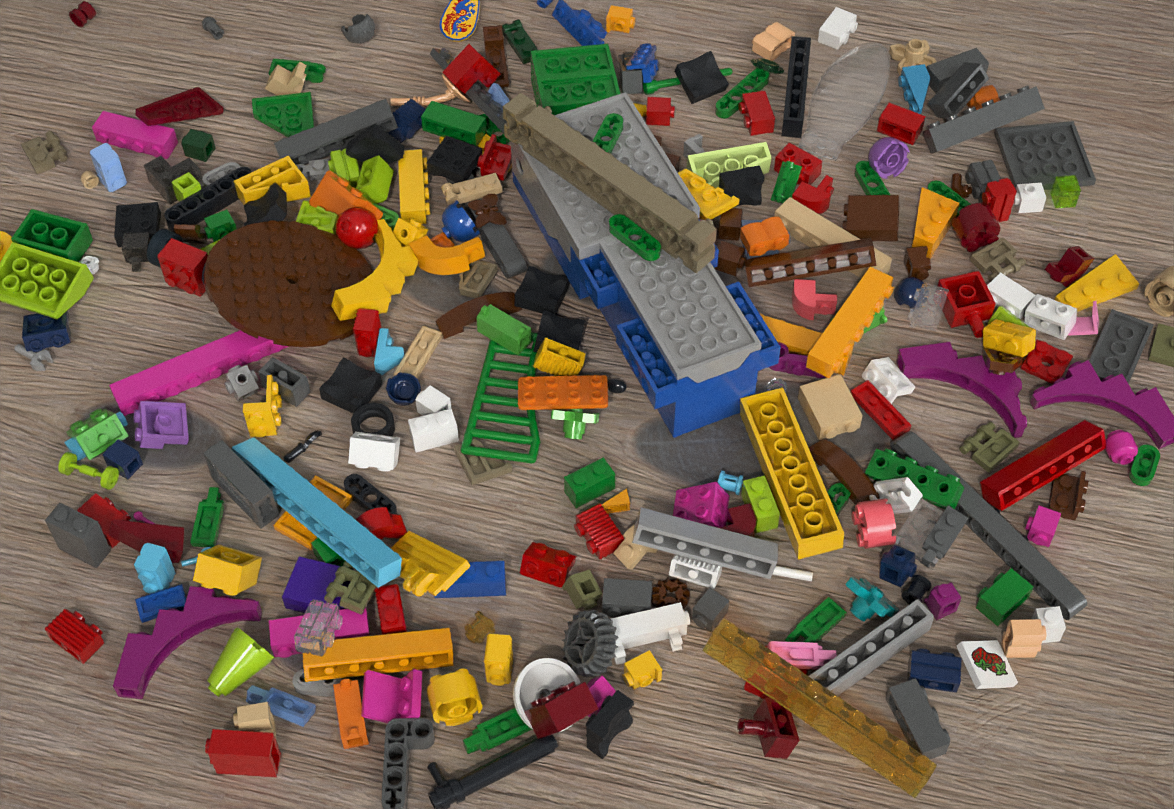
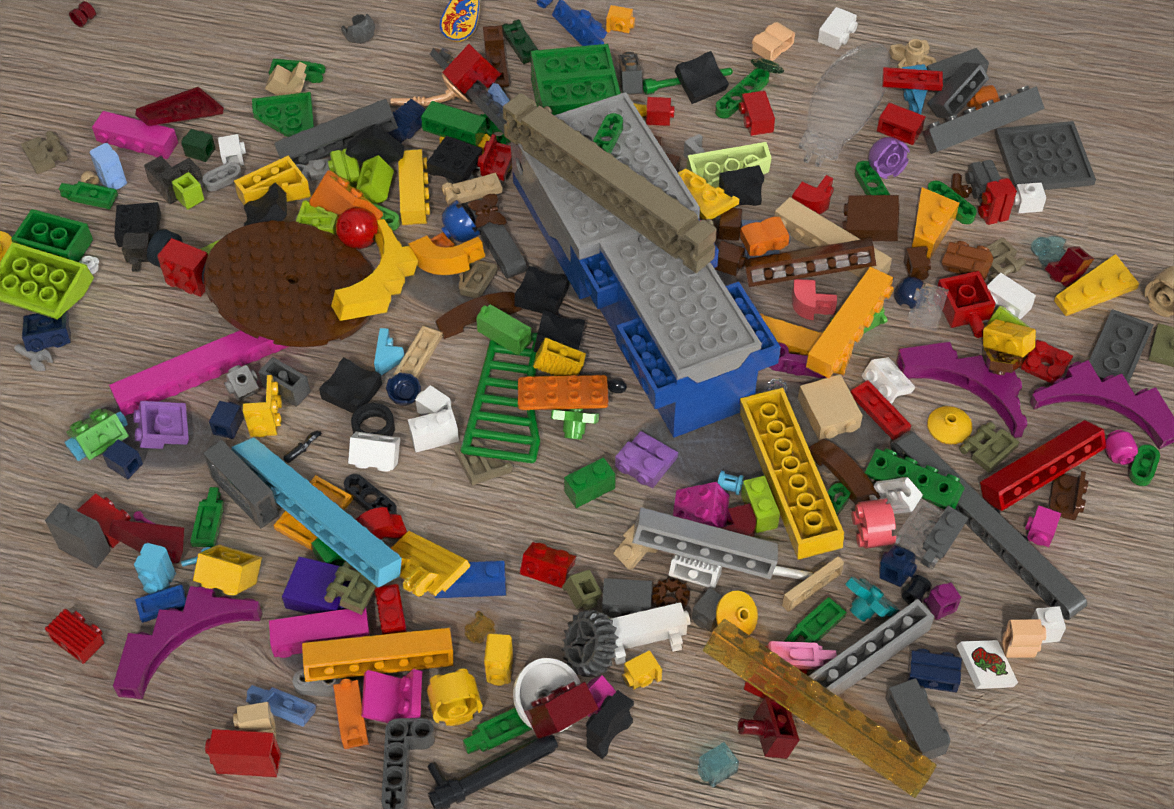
lime wheel [58,452,119,490] -> none
black beam [164,167,252,233] -> none
reddish brown slope [174,224,206,241] -> none
dark grey pin [202,17,224,40] -> none
green brick [203,209,237,242] -> none
lime cone [207,627,274,697] -> none
clear brick [294,599,343,656] -> none
red brick [353,309,382,357] -> none
yellow brick [393,218,428,247] -> none
red brick [574,503,624,560] -> none
light orange piece [601,489,630,514] -> none
green beam [609,214,661,261] -> none
blue bracket [626,43,659,83] -> none
green hinge [771,161,802,204] -> none
red brick [774,143,823,185] -> none
black brick [781,36,811,138] -> none
dark red brick [951,203,1001,252] -> none
green brick [976,568,1034,627] -> none
white brick [1024,294,1077,340] -> none
clear neon green brick [1050,175,1081,208] -> none
bright pink bracket [1068,301,1099,336] -> none
none -> green hinge [58,181,118,210]
none -> dark blue brick [209,401,244,439]
none -> white brick [218,134,246,166]
none -> medium lavender plate [615,431,678,489]
none -> clear light blue brick [697,742,739,788]
none -> yellow dish [716,591,758,639]
none -> tan tile [782,556,844,612]
none -> red plate [882,67,943,91]
none -> yellow dish [927,406,972,445]
none -> dark orange brick [942,241,993,281]
none -> clear light blue plate [1031,236,1066,267]

